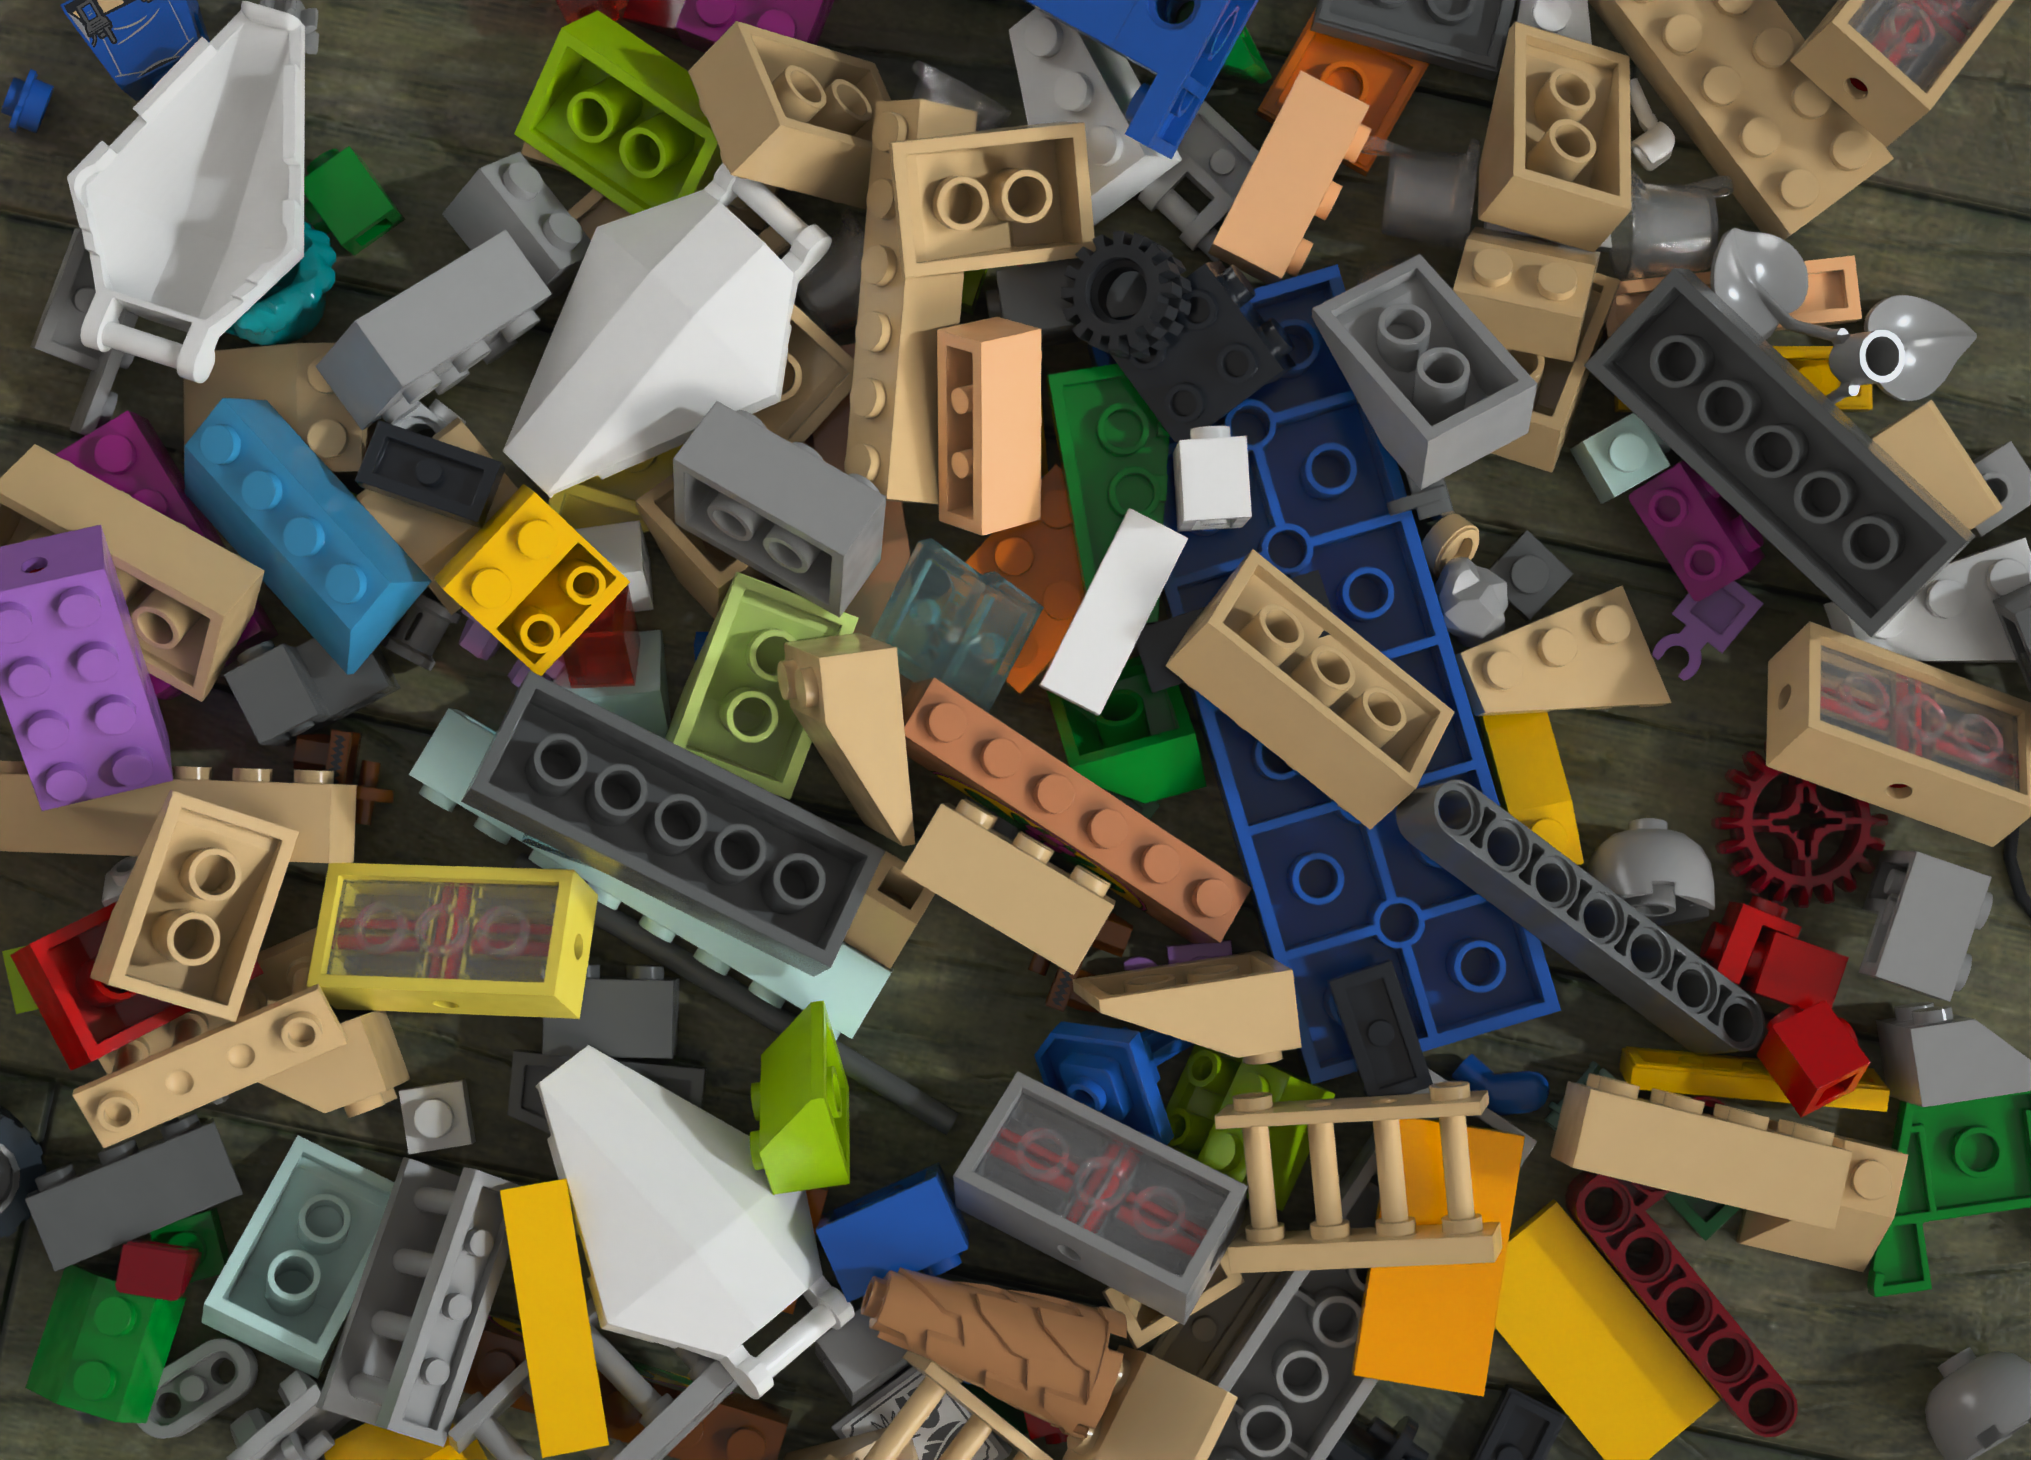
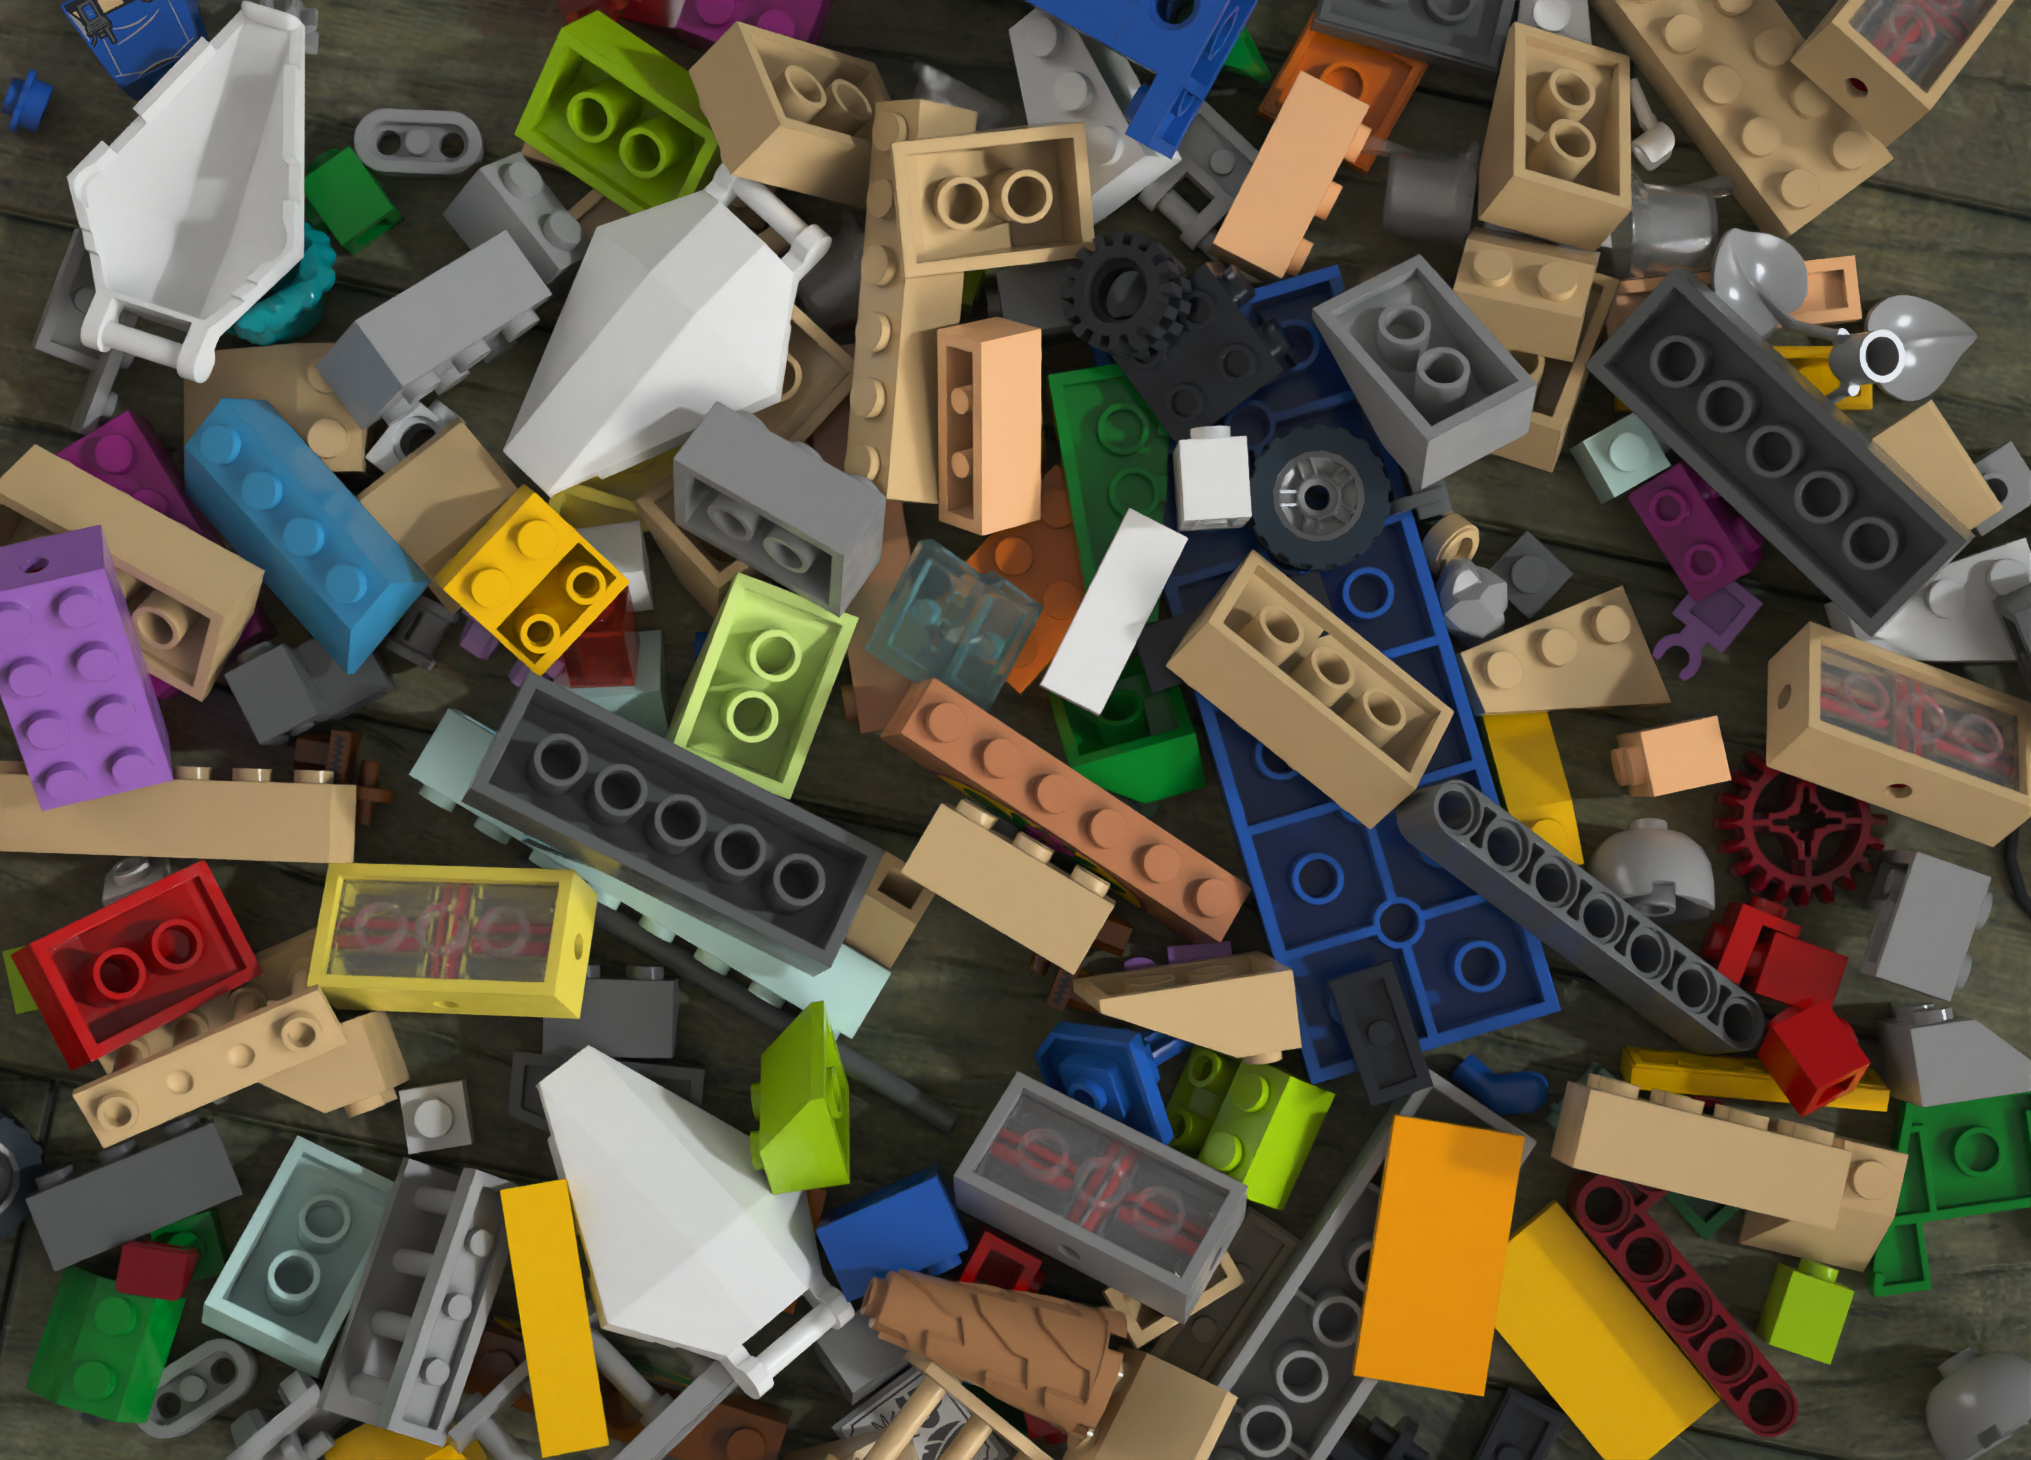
tan slope [90,790,299,1022] -> none
black plate [355,420,505,529] -> none
tan slope [777,633,915,846] -> none
tan fence [1215,1081,1503,1274] -> none
none -> light grey plate [354,108,485,179]
none -> red brick [953,1221,1046,1294]
none -> black wheel [1247,424,1391,572]
none -> light nougat brick [1611,716,1731,797]
none -> lime brick [1755,1257,1855,1365]

